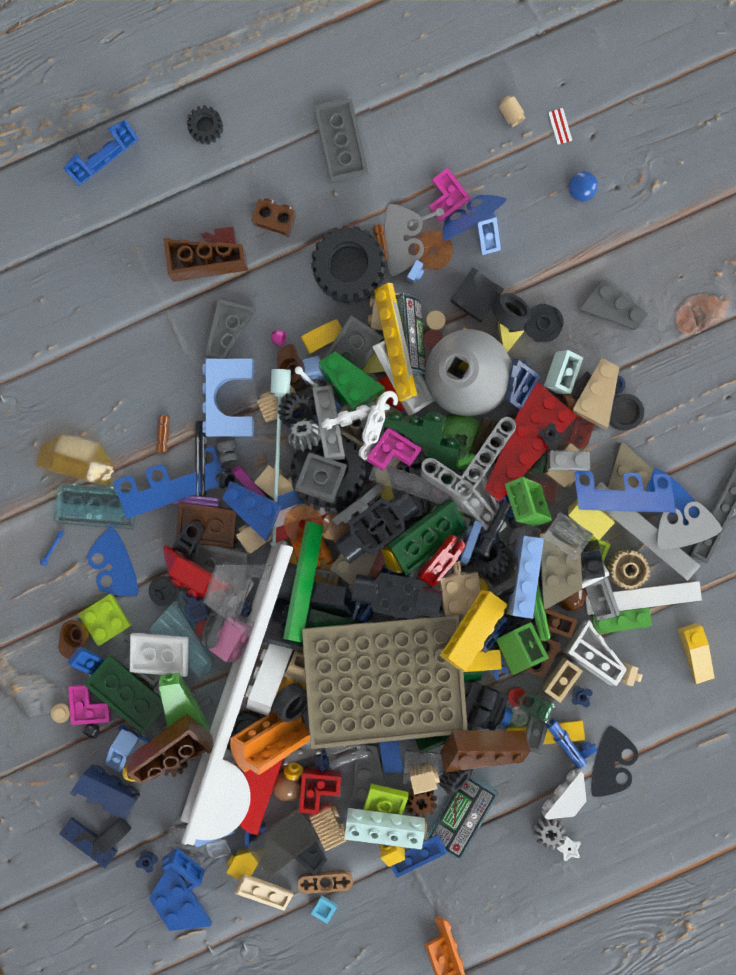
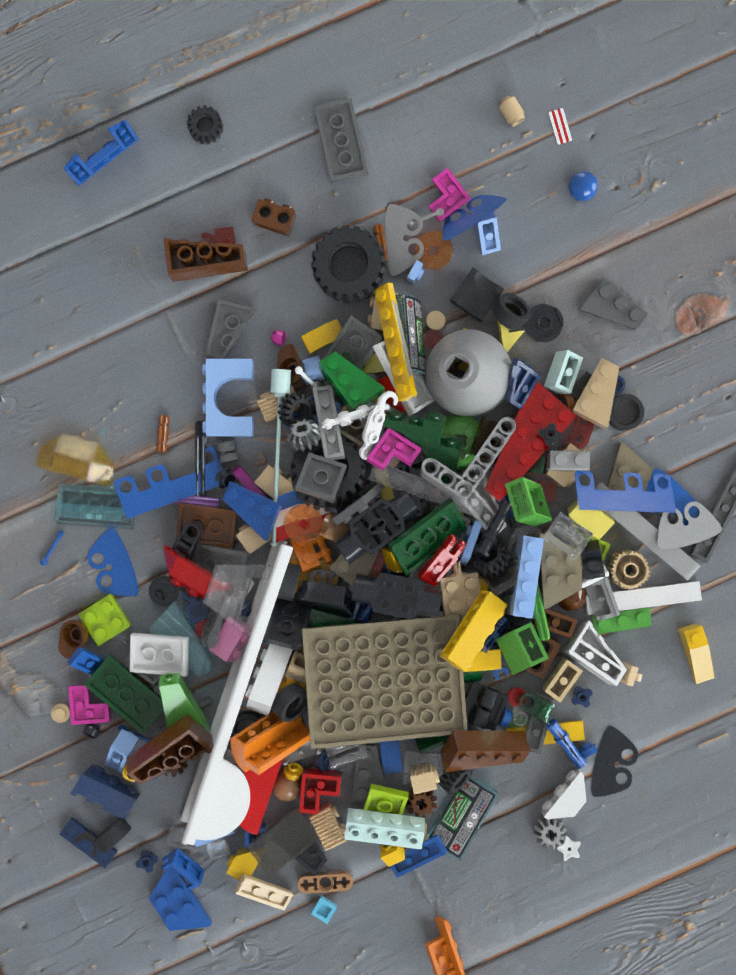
green tile [283,522,324,643] -> none

